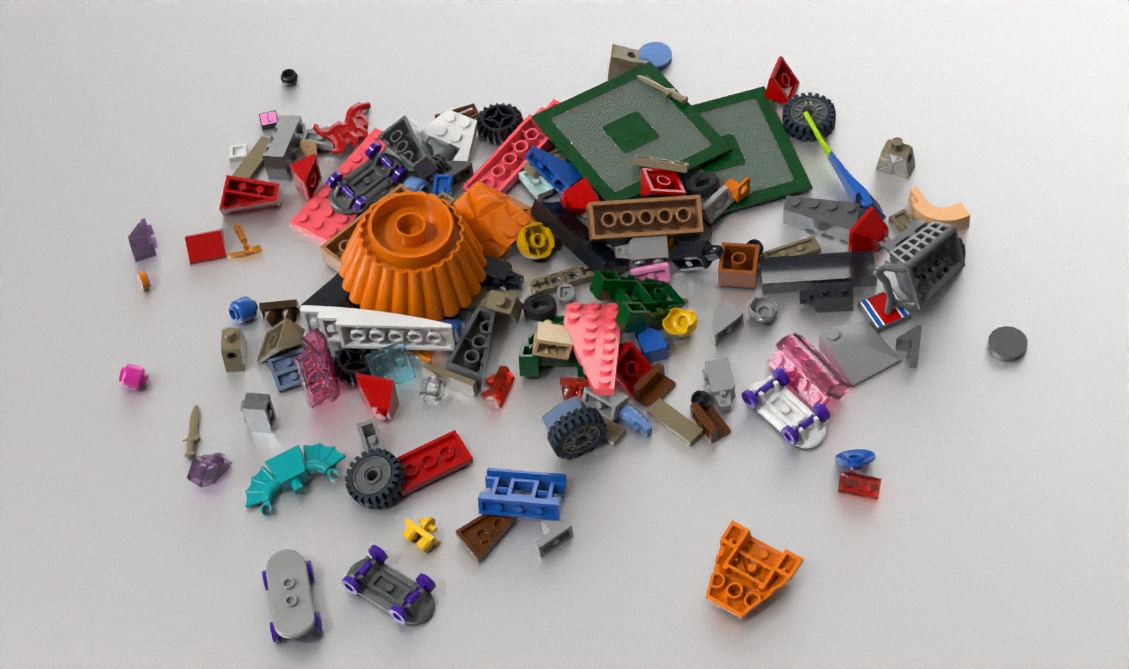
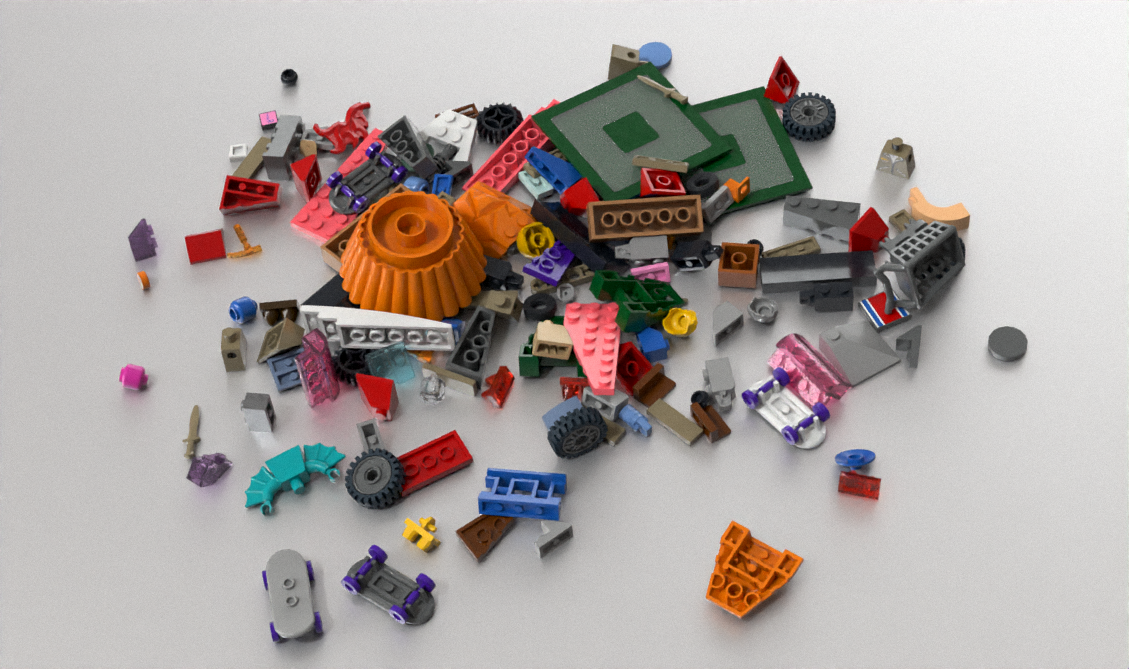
blue plate [803,111,886,220] -> none
none -> dark purple wing [522,240,576,286]

